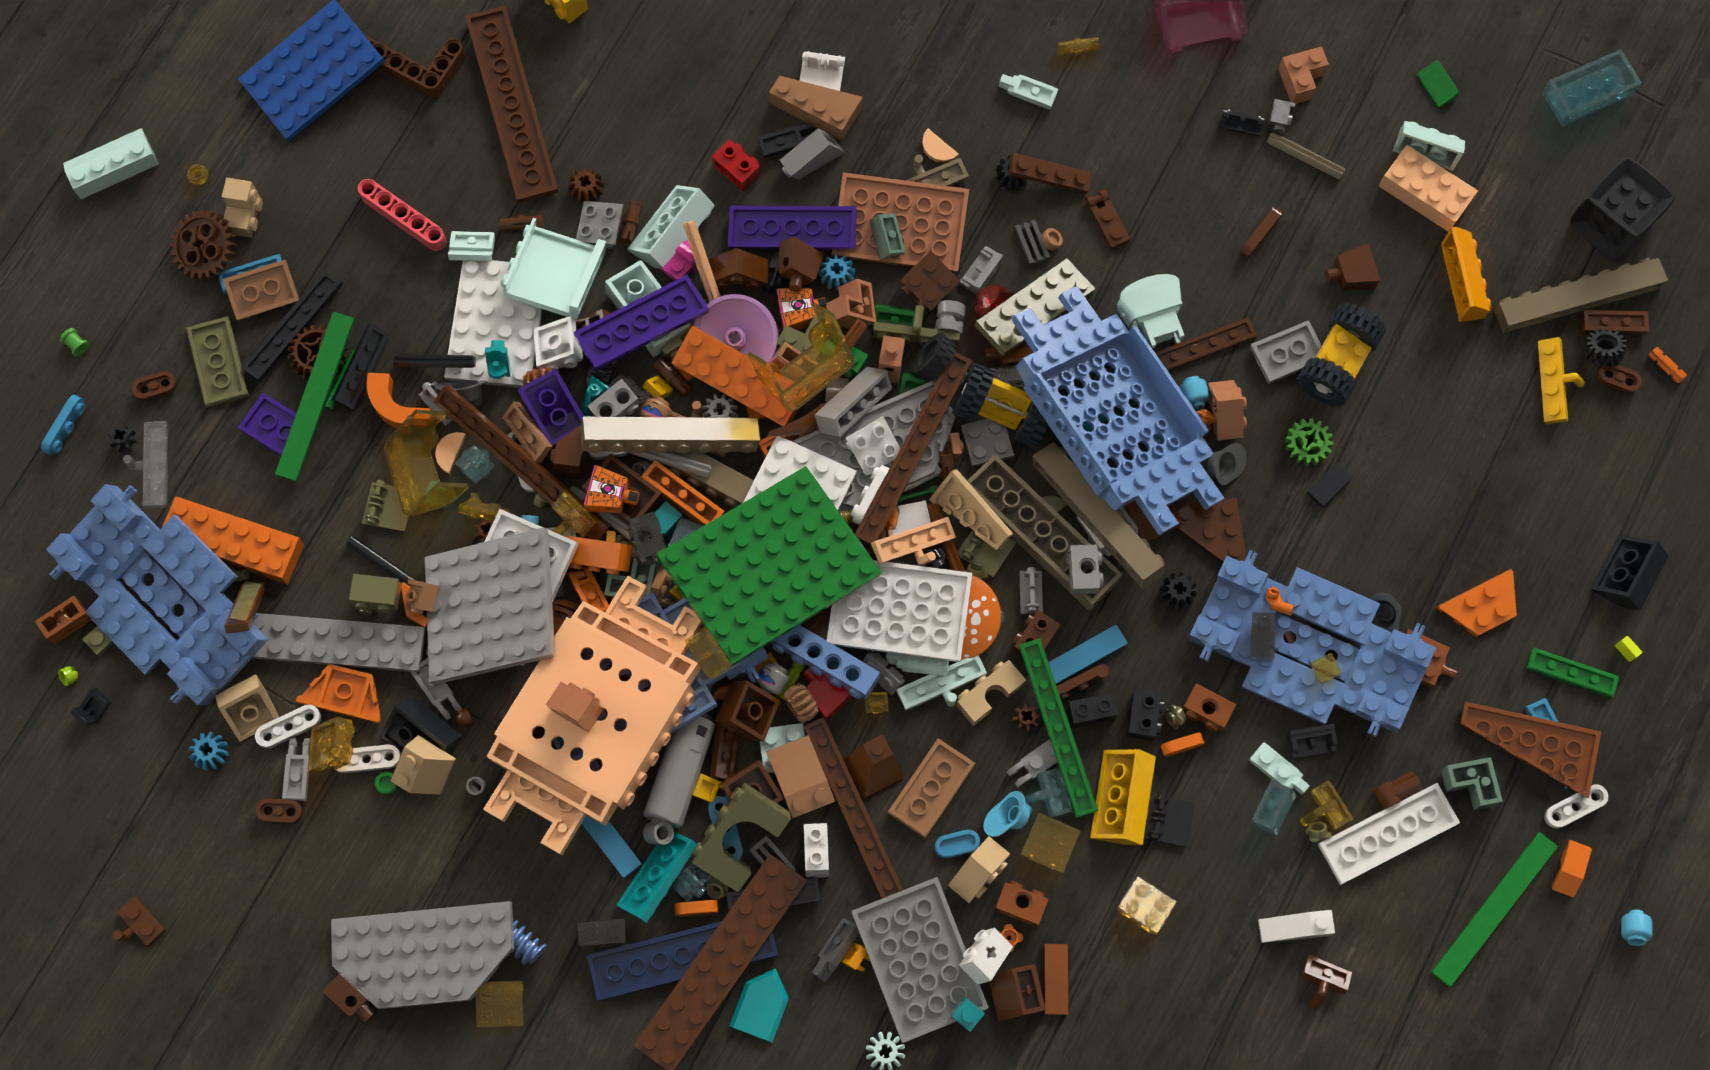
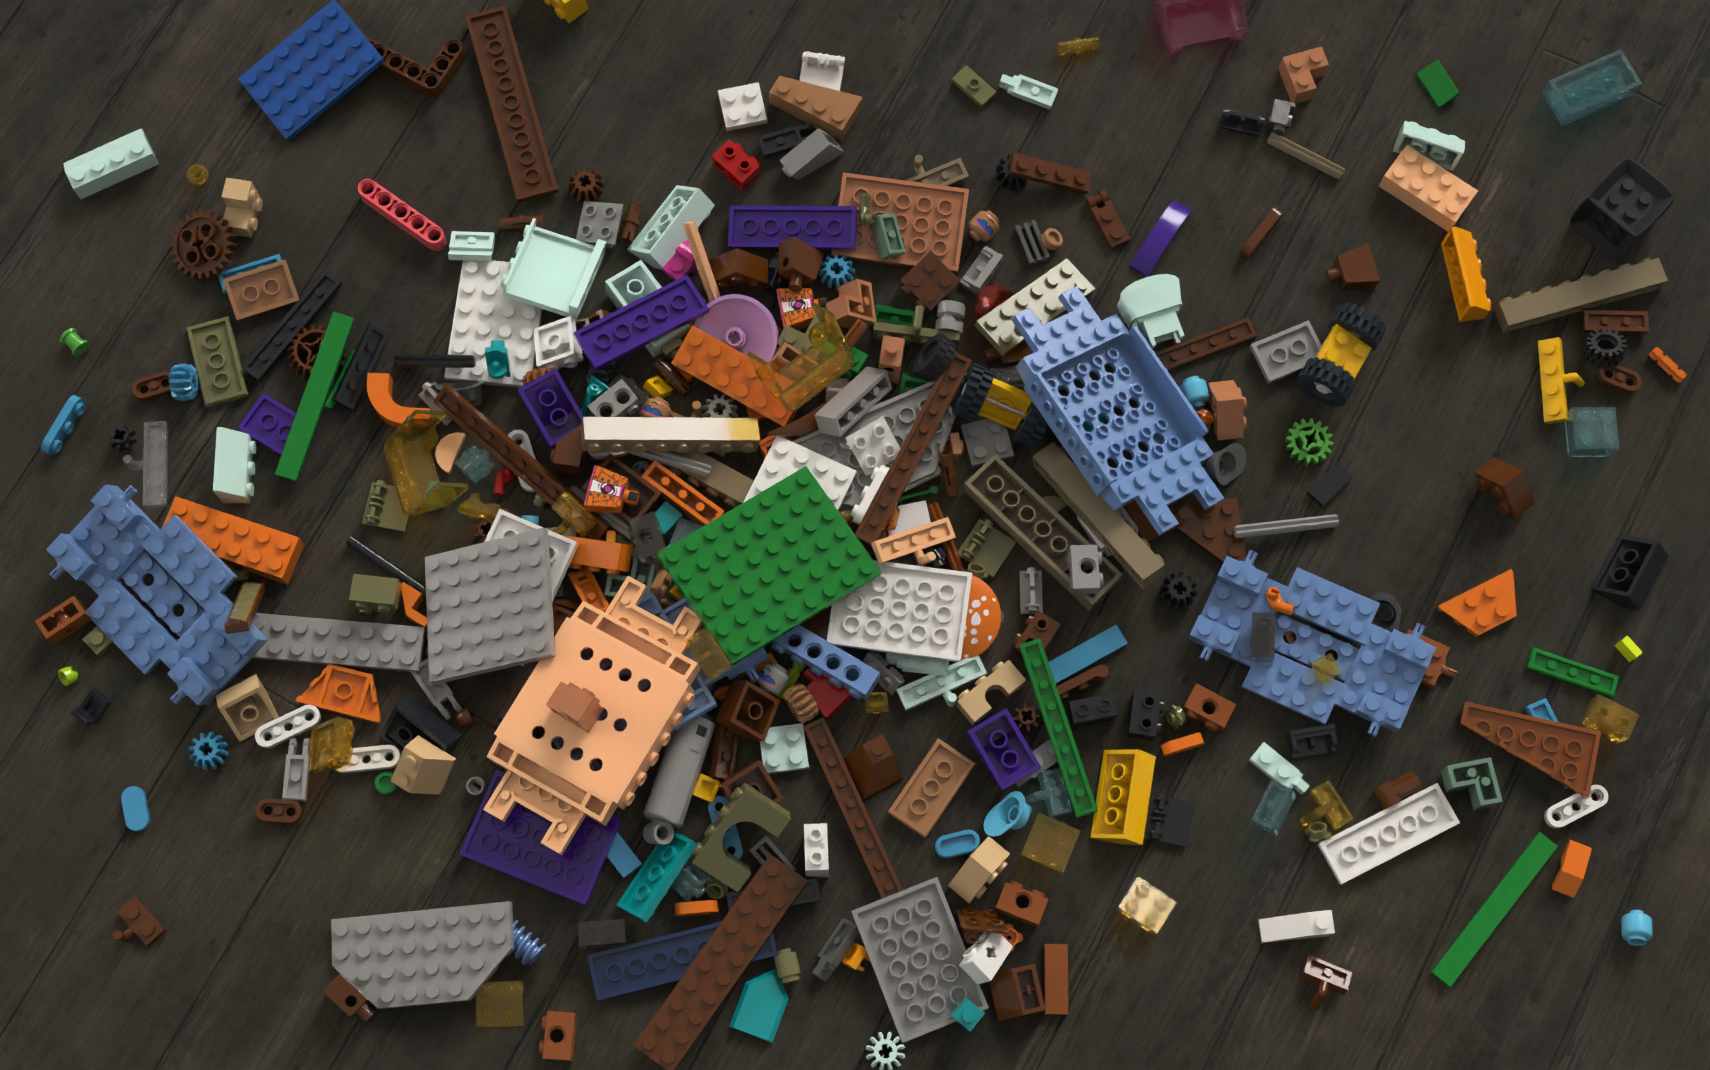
medium nougat brick [406,579,439,614] -> none
medium nougat plate [502,402,553,463] -> none
medium nougat slope [766,735,835,818] -> none
light nougat tile [922,129,959,163] -> none
tan wing [929,469,1013,550] -> none
none -> dark azure tile [121,786,150,832]
none -> dark azure gear [169,364,199,401]
none -> light aqua slope [213,427,256,503]
none -> dark purple plate [459,770,622,906]
none -> red arm [493,467,516,496]
none -> dark orange brick [539,1011,577,1062]
none -> white plate [718,82,767,131]
none -> olive brick [774,948,801,984]
none -> olive arm [859,194,875,225]
none -> olive plate [952,65,996,108]
none -> reddish brown hinge [955,907,1009,944]
none -> dark purple slope [965,708,1041,790]
none -> medium nougat head [968,210,1000,242]
none -> dark purple slope [1130,200,1192,277]
none -> light grey axle [1233,514,1339,538]
none -> reddish brown brick [1474,457,1535,519]
none -> clear light blue brick [1565,407,1619,457]
none -> clear yellow brick [1581,694,1640,742]

